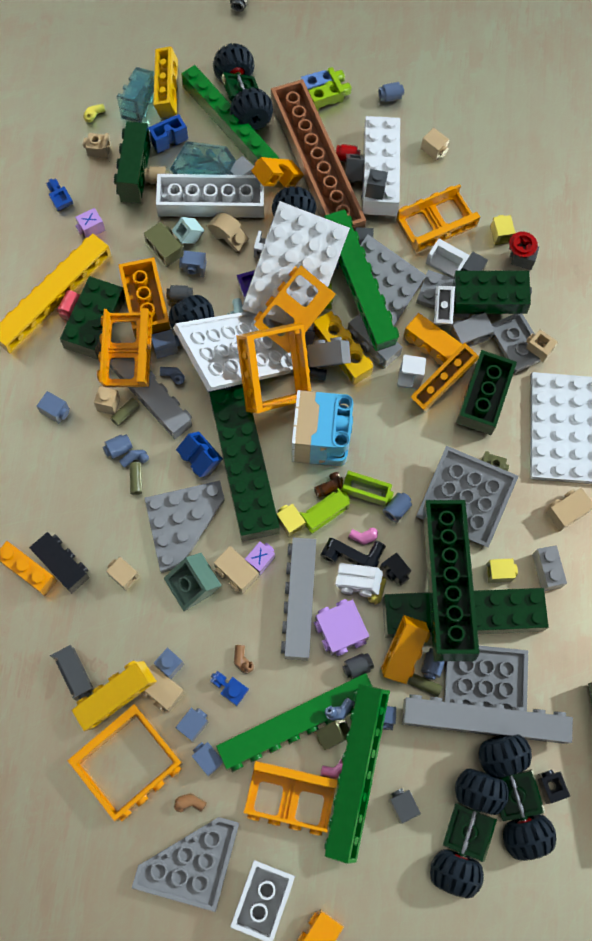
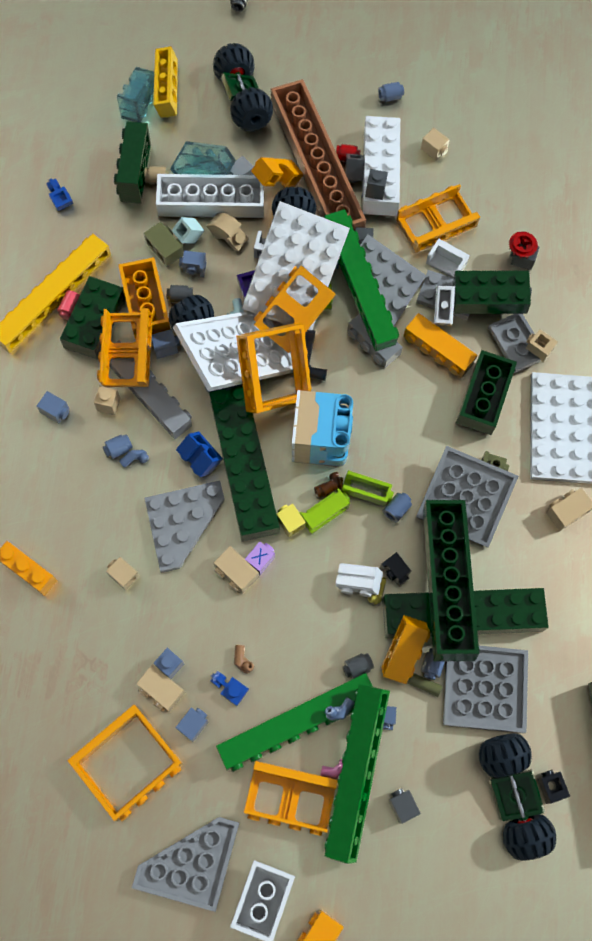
black brick [29,532,90,594] -> none
dark grey window [50,645,94,701] -> none
yellow brick [71,660,157,731] -> none
lavender brick [75,208,105,238] -> none
light yellow arm [83,104,105,122] -> none
tan brick [83,133,111,158] -> none
olive axle [110,398,140,426] -> none
olive axle [129,462,142,495] -> none
blue brick [148,114,188,153] -> none
sand blue arm [160,367,185,384] -> none
sand green slope [164,553,222,611] -> none
medium nougat arm [174,793,207,812] -> none
green brick [181,65,279,166] -> none
sand blue brick [192,742,223,776] -> none
light grey brick [281,537,316,661] -> none
lime hips [301,67,352,111] -> none
light grey brick [307,337,351,368] -> none
yellow brick [313,311,373,386] -> none
lavender brick [313,599,370,656] -> none
olive brick [315,719,350,751] -> none
black beam [320,538,386,567] -> none
bright pink arm [348,528,378,545] -> none
white panel [397,355,426,390] -> none
light grey brick [402,694,573,744] -> none
light orange brick [411,342,479,412] -> none
black plate [430,769,509,898] -> none
light grey brick [450,313,495,347] -> none
dark grey brick [461,251,488,271] -> none
light yellow brick [486,558,518,583] -> none
light yellow brick [490,215,515,245] -> none
light grey brick [532,545,567,591] -> none

